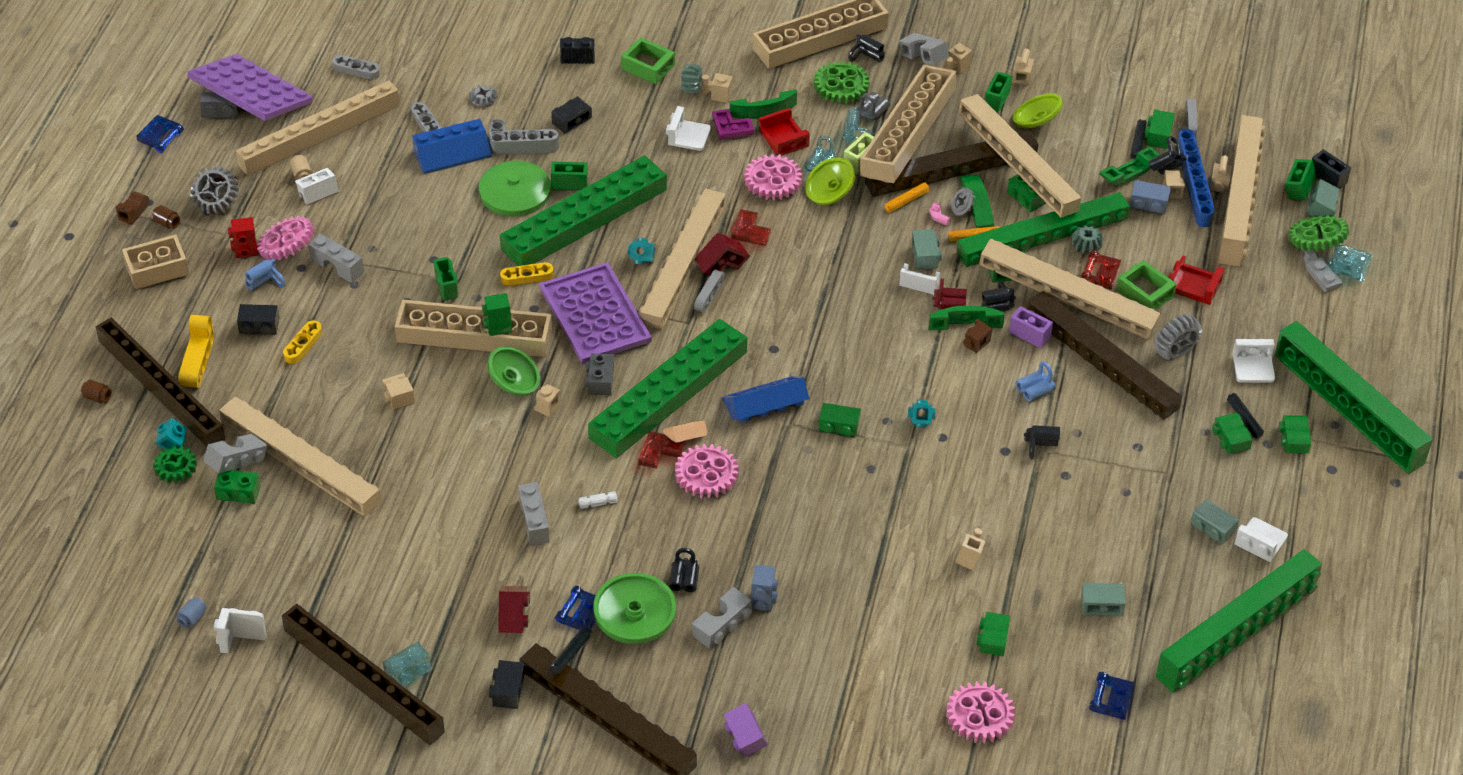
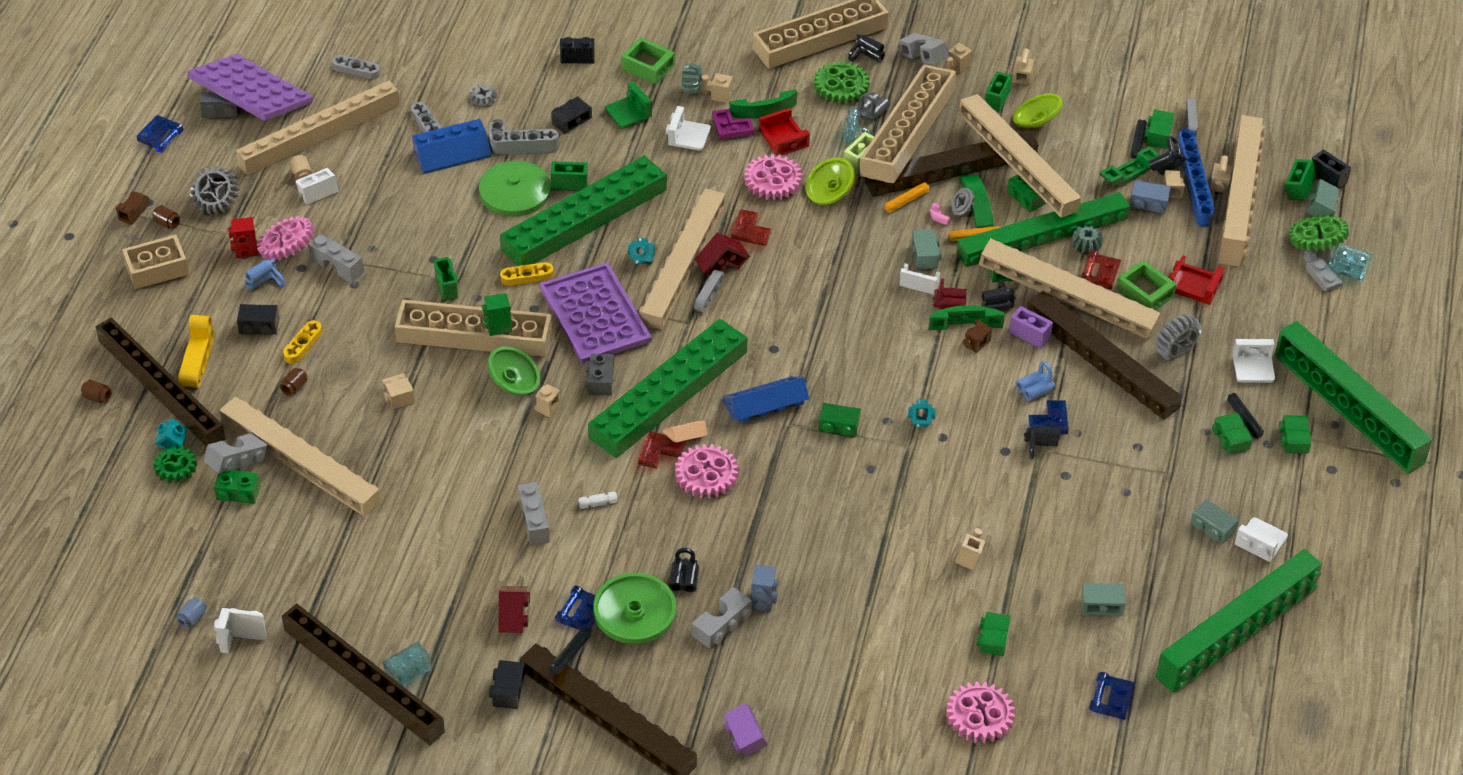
clear light blue piece [804,136,837,172] -> none
none -> reddish brown brick [280,368,308,396]
none -> green bracket [604,81,652,129]
none -> clear blue plate [1028,400,1069,435]

